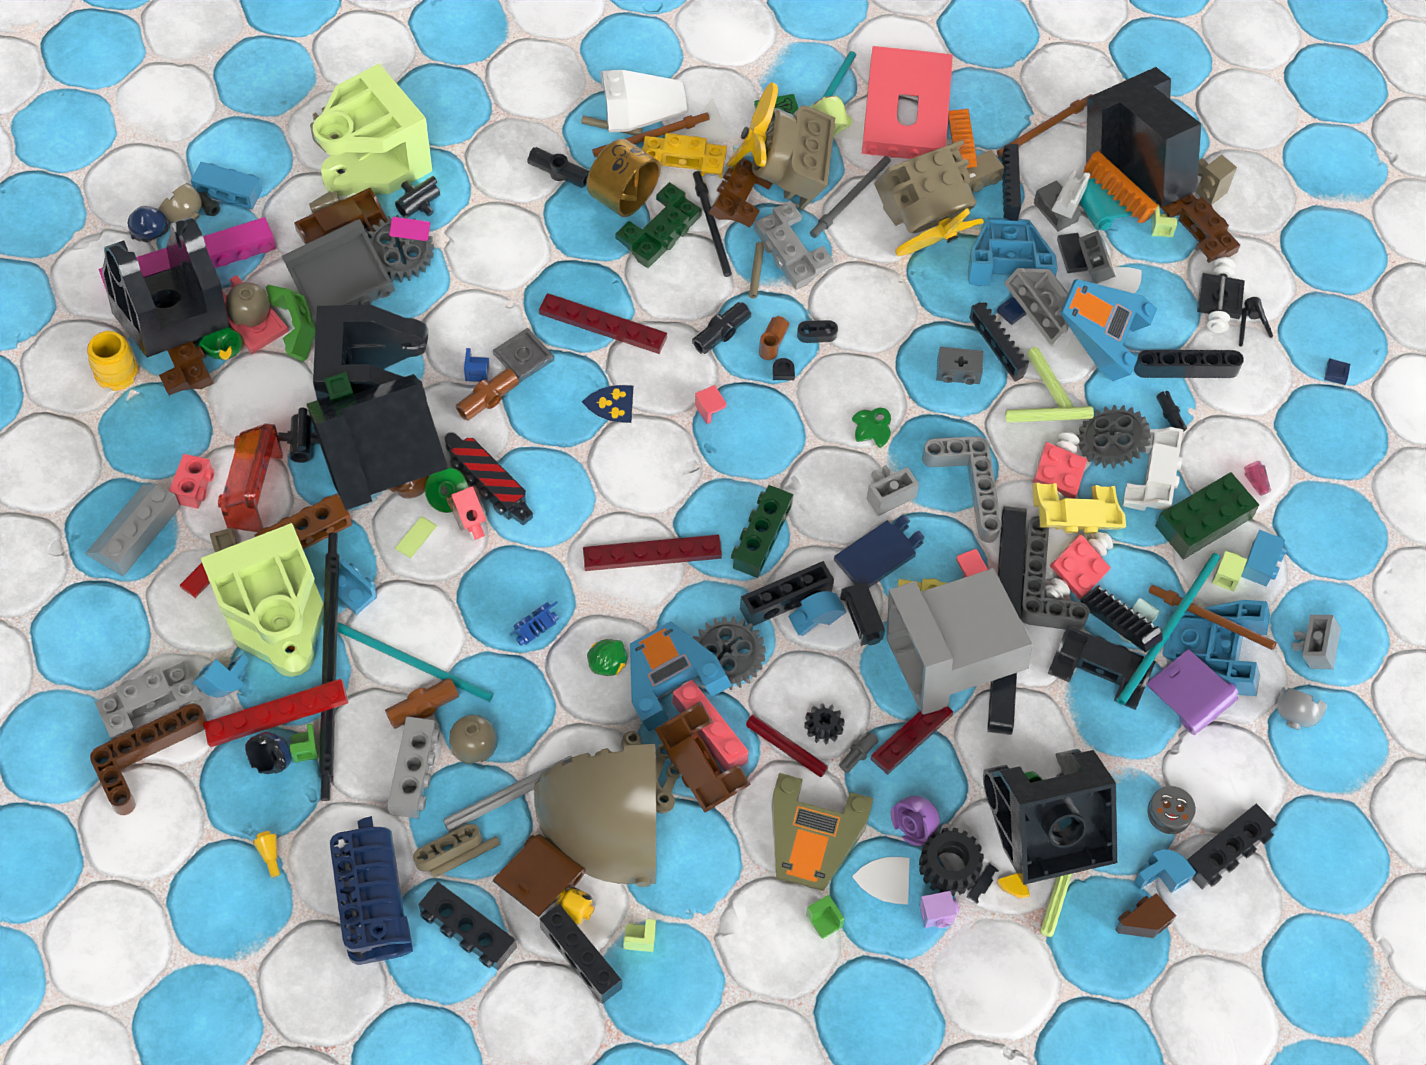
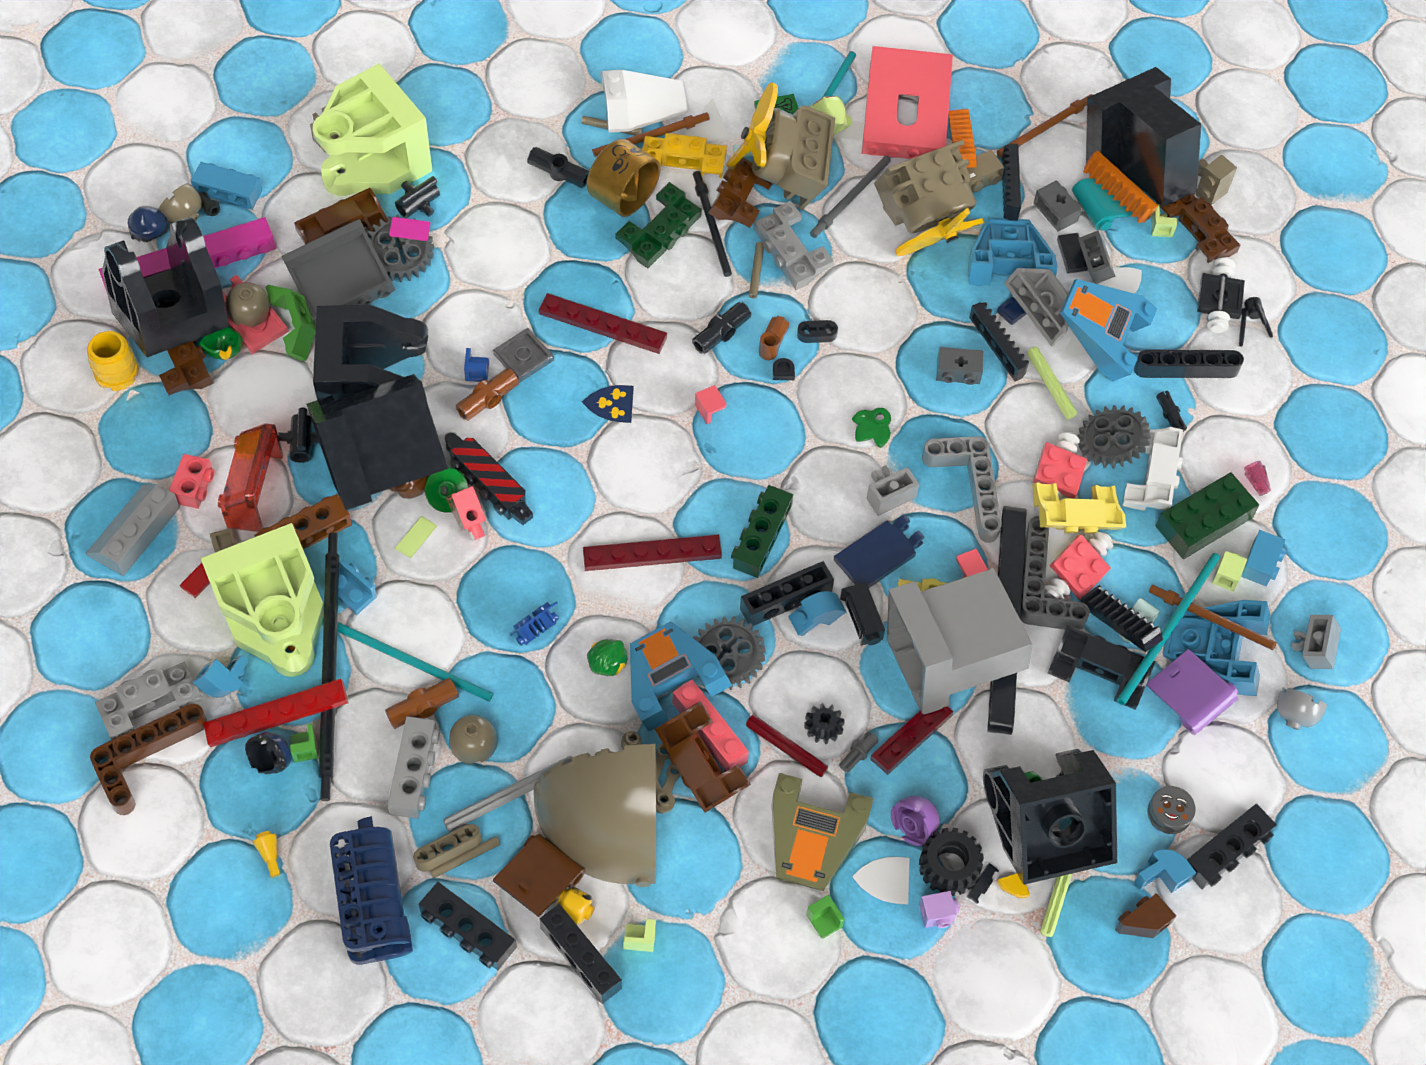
dark tan cone [309,191,340,213] -> none
dark green tile [324,372,354,402] -> none
yellowish green axle [1005,406,1094,423] -> none
white hinge [1052,170,1090,218] -> none
dark blue tile [1324,358,1351,385] -> none

